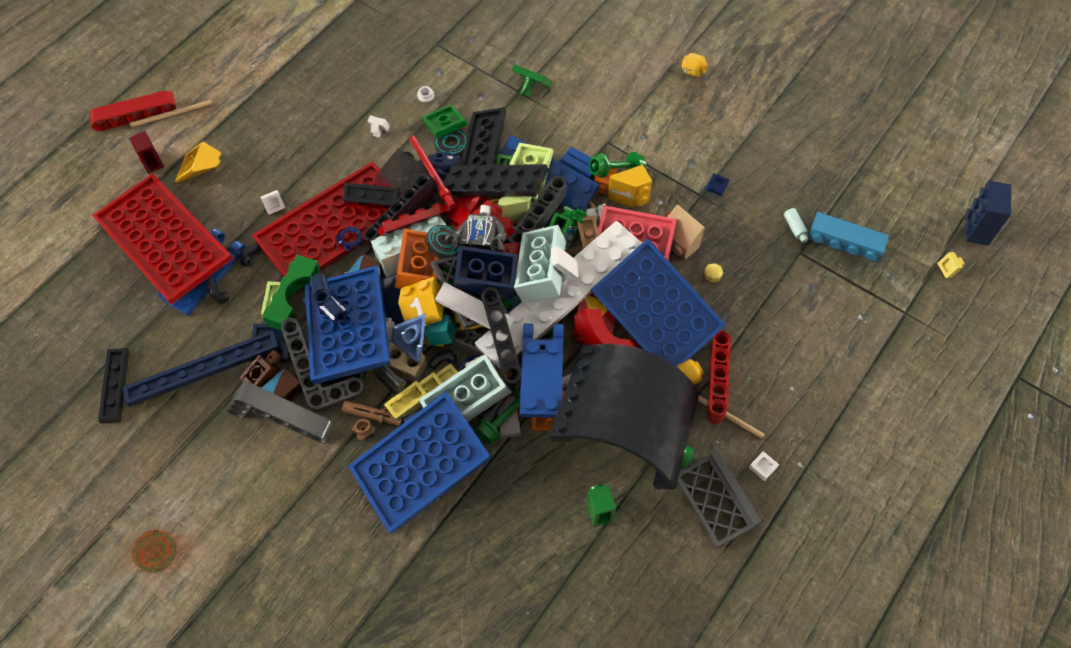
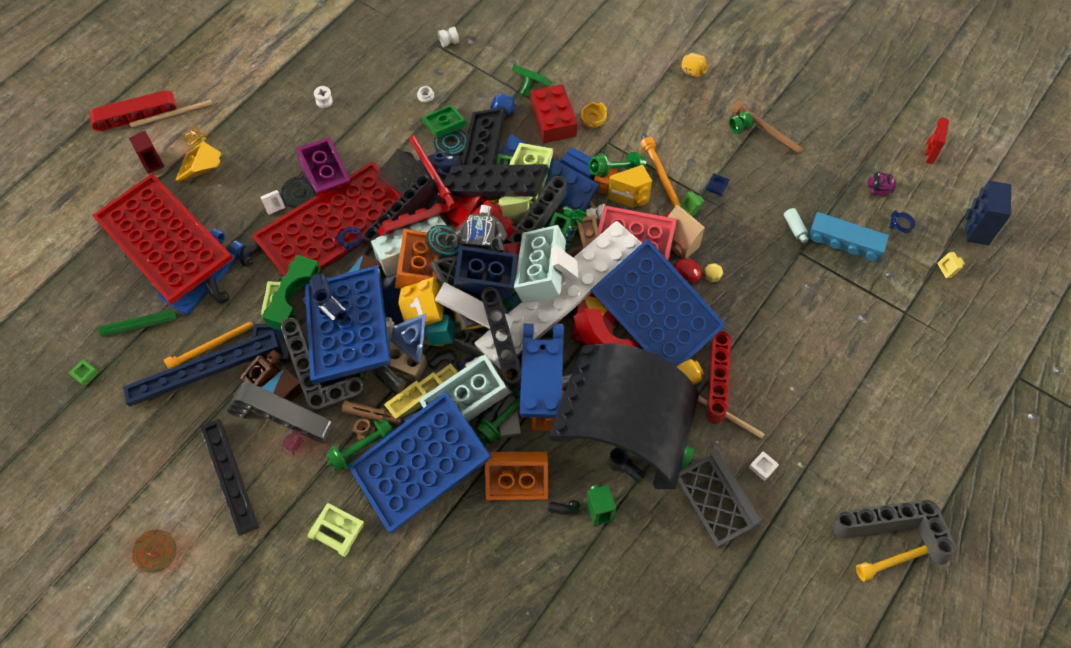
black tile [98,348,129,423] -> none
black plate [343,182,400,207] -> none
white tile [368,116,390,138] -> none
none -> bright green tile [69,359,99,386]
none -> green axle [98,310,177,337]
none -> light orange piece [164,322,254,369]
none -> clear yellow tile [181,126,207,149]
none -> black plate [200,419,260,536]
none -> clear smoke tile [281,176,317,208]
none -> clear pink plate [282,430,305,457]
none -> magenta slope [296,137,351,194]
none -> yellowish green plate [308,503,364,557]
none -> white wheel [314,86,333,108]
none -> green piece [326,419,394,471]
none -> white wheel [438,27,459,47]
none -> orange slope [485,451,548,500]
none -> blue head [490,93,516,118]
none -> red brick [530,84,577,144]
none -> black arm [548,500,580,515]
none -> yellow hair [581,102,607,128]
none -> black pin [609,447,647,484]
none -> light orange piece [640,137,681,207]
none -> red hair [673,258,702,284]
none -> bright green tile [680,191,704,217]
none -> green wheel [729,111,753,134]
none -> medium nougat piece [731,100,803,153]
none -> dark grey beam [833,499,956,565]
none -> yellow piece [856,545,929,582]
none -> magenta head [867,172,896,196]
none -> clear blue piece [889,210,915,233]
none -> red plate [925,117,949,164]

